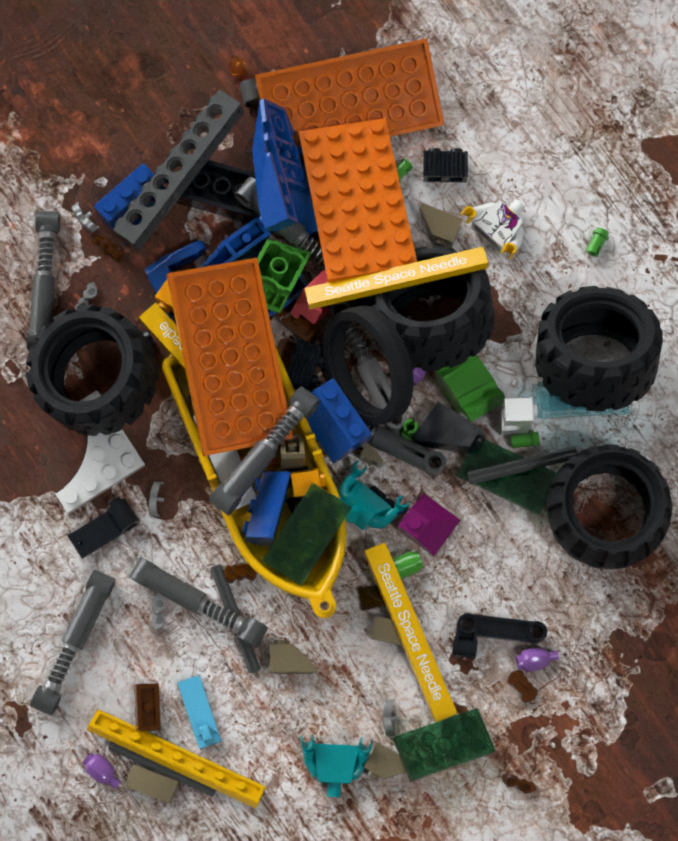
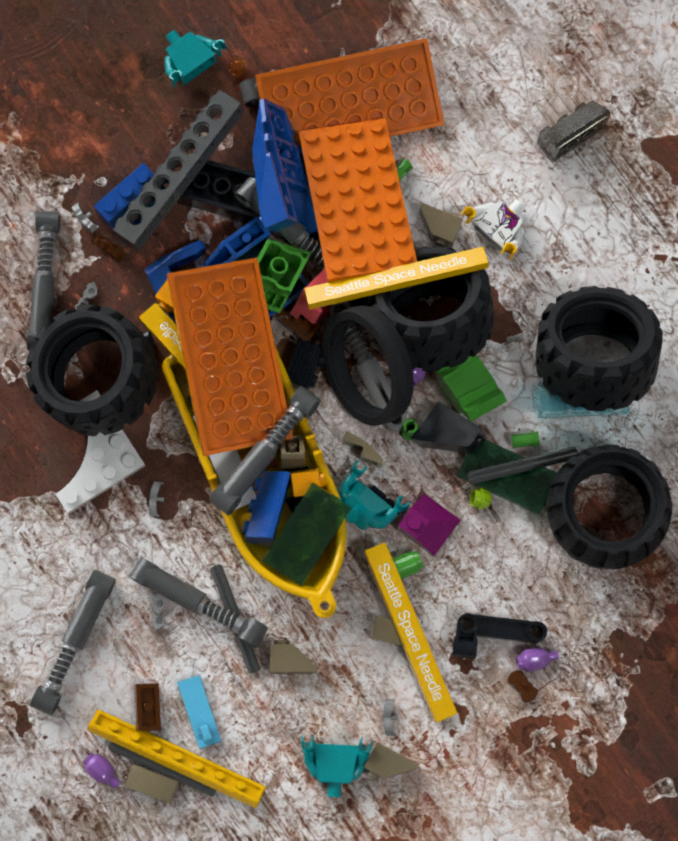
black door [67,497,140,559] -> none
reddish brown piece [223,563,257,584] -> none
blue slope [307,378,372,464] -> none
dark brown slope [358,585,385,611] -> none
dark grey piece [365,424,446,477] -> none
clear green plate [393,708,496,783] -> none
black brick [423,148,468,183] -> none
white arch [499,398,537,435] -> none
reddish brown piece [502,772,536,794] -> none
bright green pin [585,227,609,257] -> none
none -> teal torso [164,30,229,87]
none -> lime plate [469,487,492,510]
none -> clear smoke slope [537,100,611,163]

